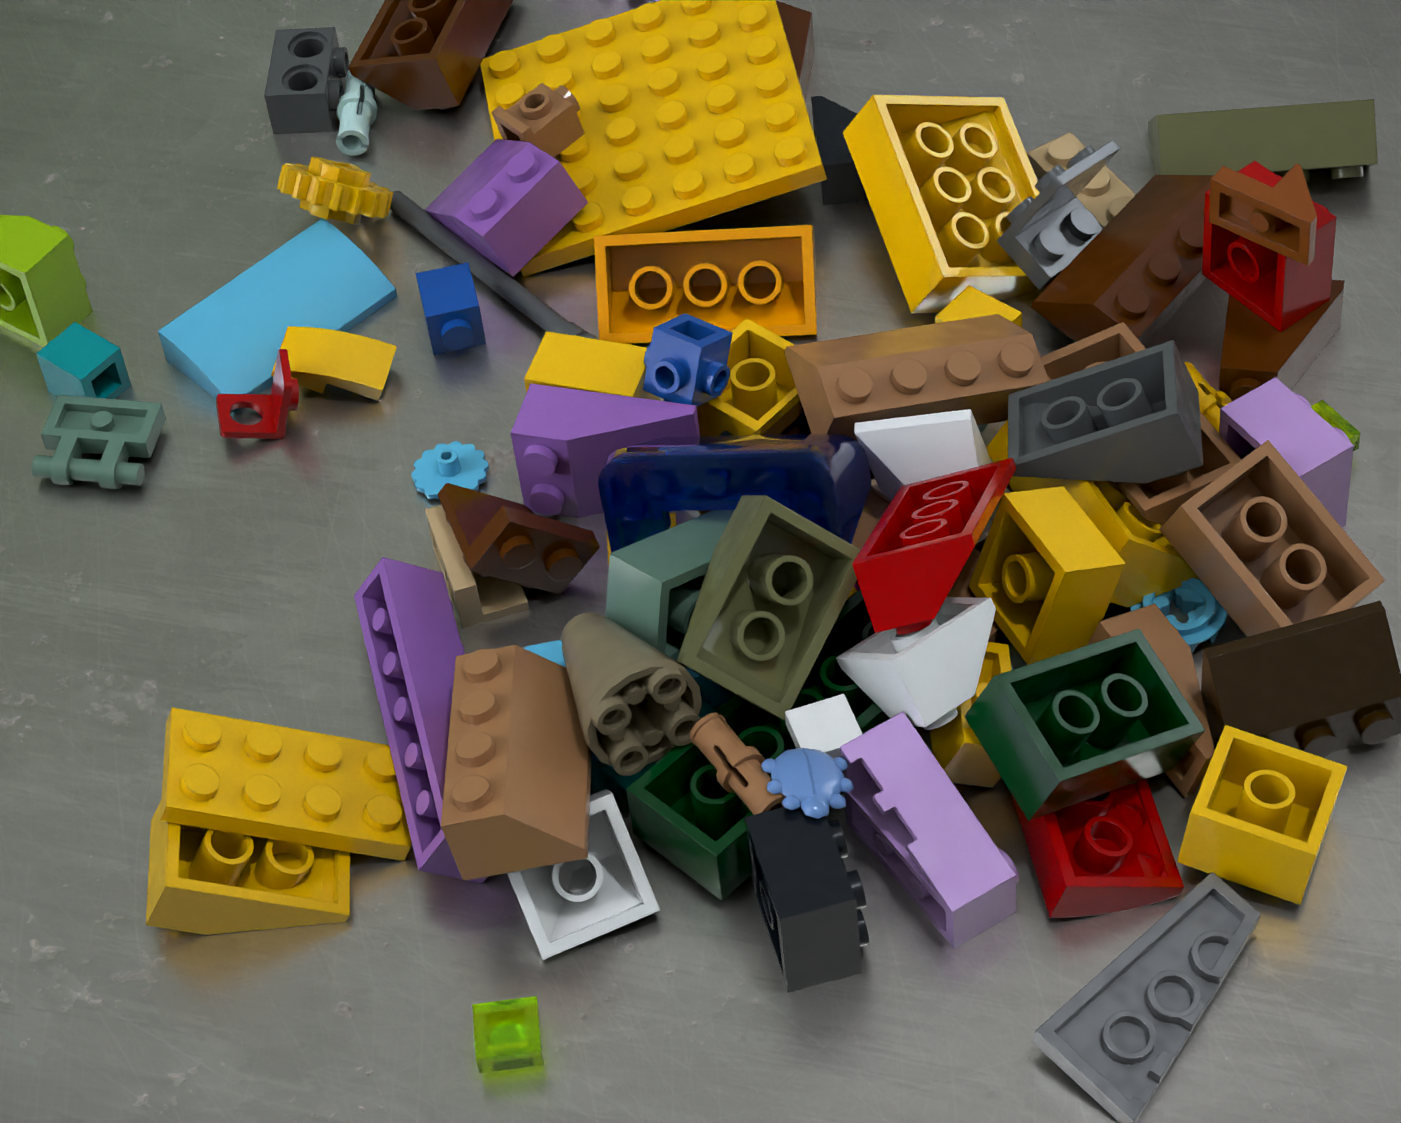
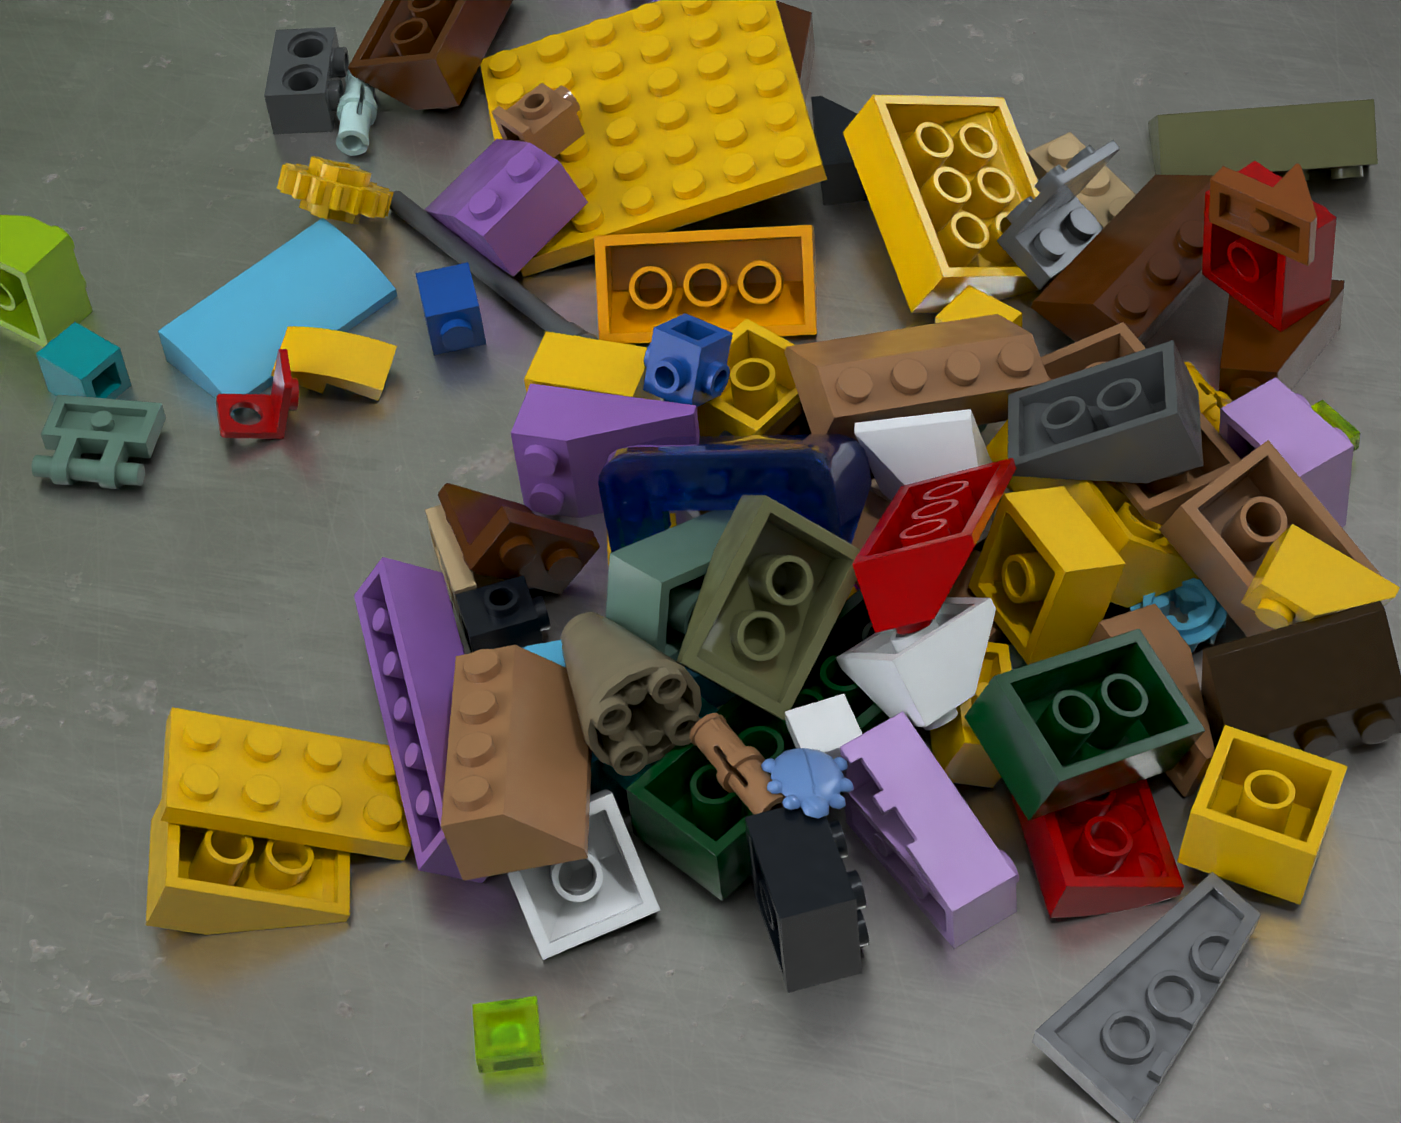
medium azure piece [411,441,489,499] -> none
none -> black brick [455,575,551,653]
none -> yellow slope [1241,524,1400,629]

